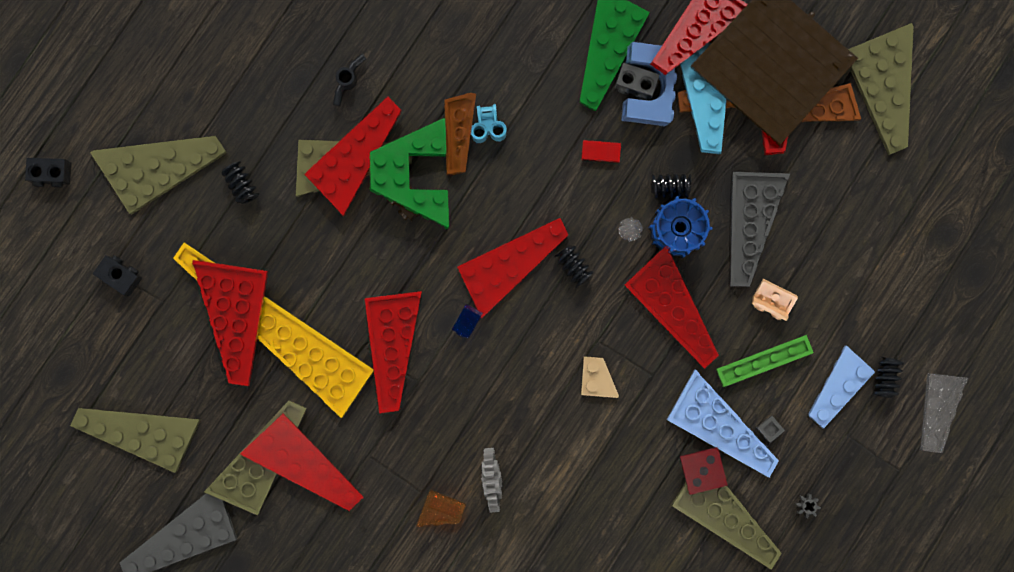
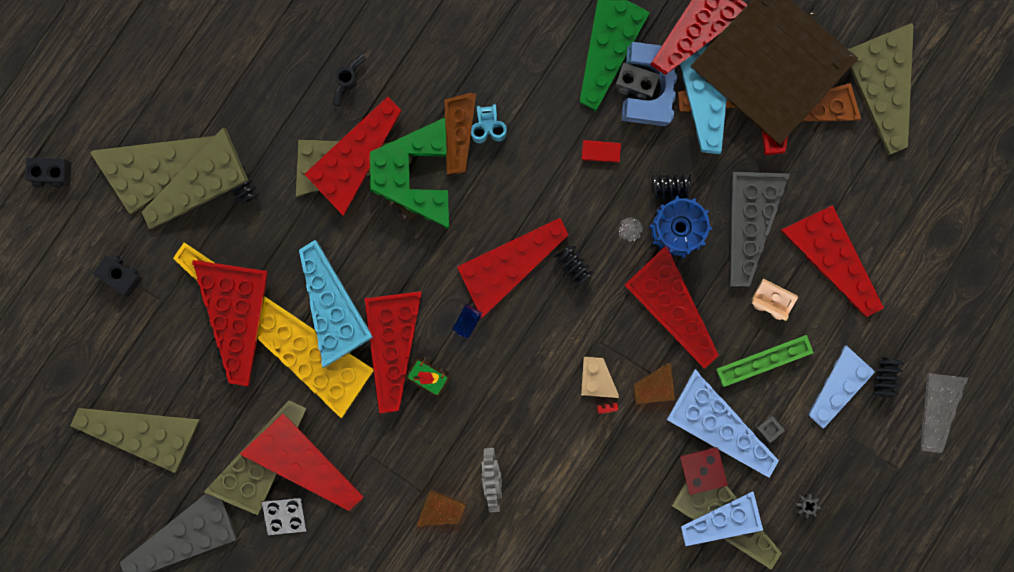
none -> olive wing [142,128,248,229]
none -> hinge [262,496,307,535]
none -> medium azure wing [299,240,374,368]
none -> brick [405,357,451,398]
none -> red tile [595,403,618,414]
none -> clear orange wing [634,363,675,404]
none -> light blue wing [681,492,763,546]
none -> red wing [780,205,884,317]

